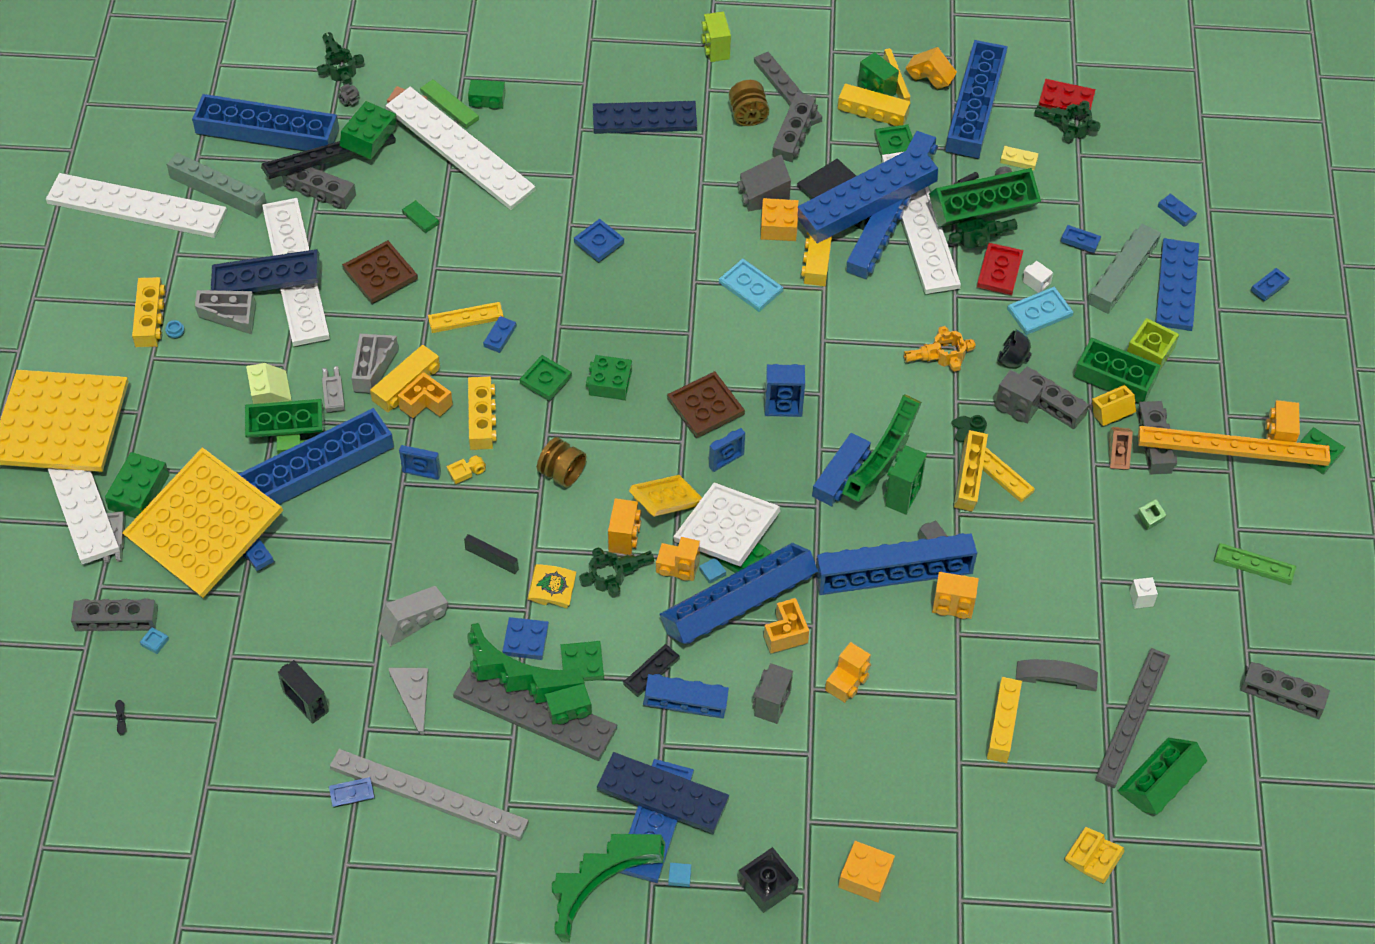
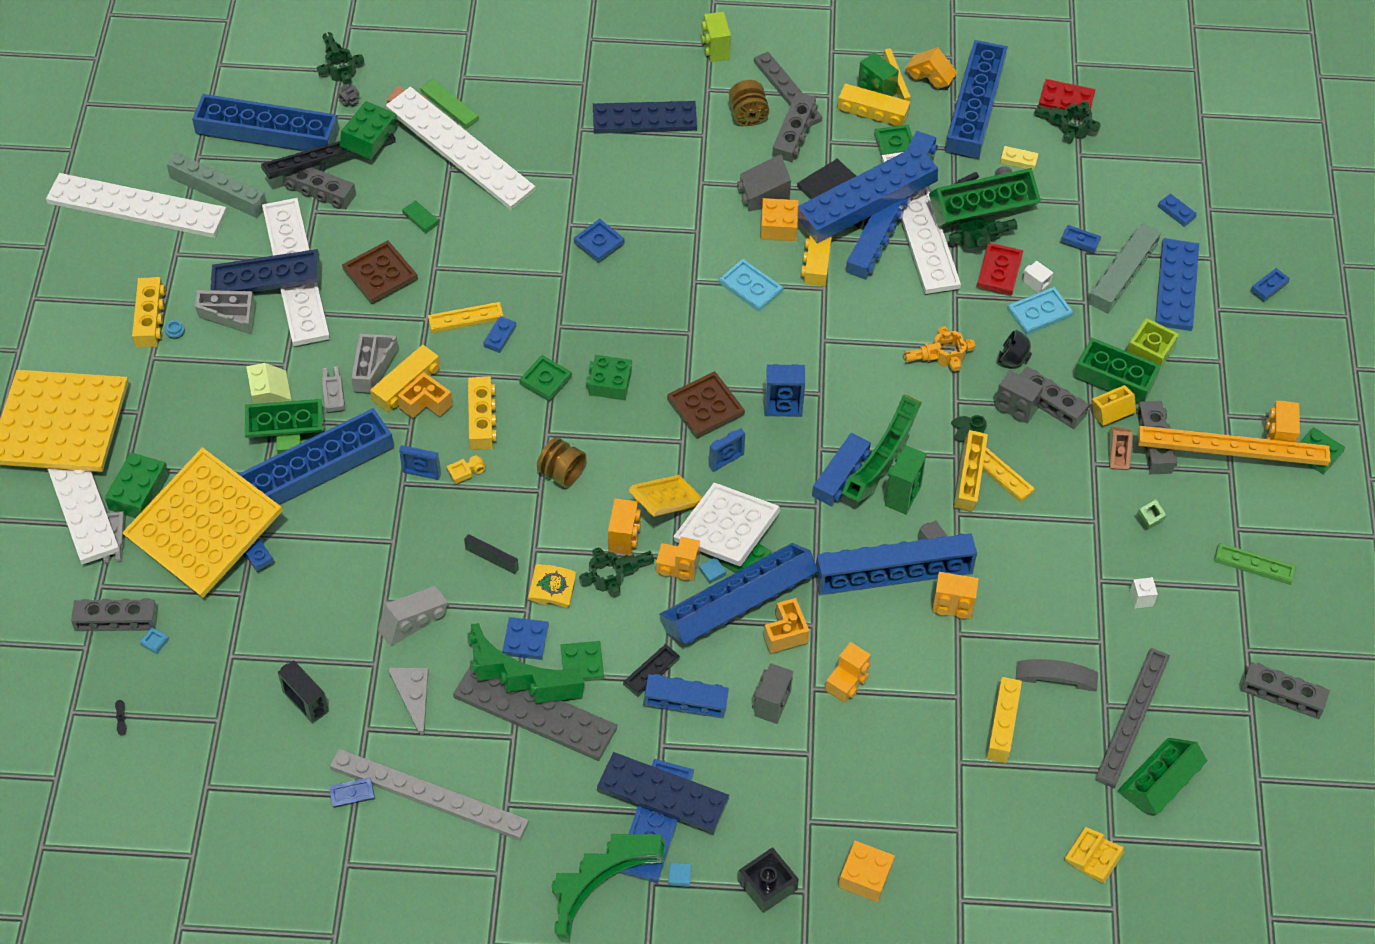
green brick [468,79,506,109] -> none
green brick [545,684,592,725] -> none

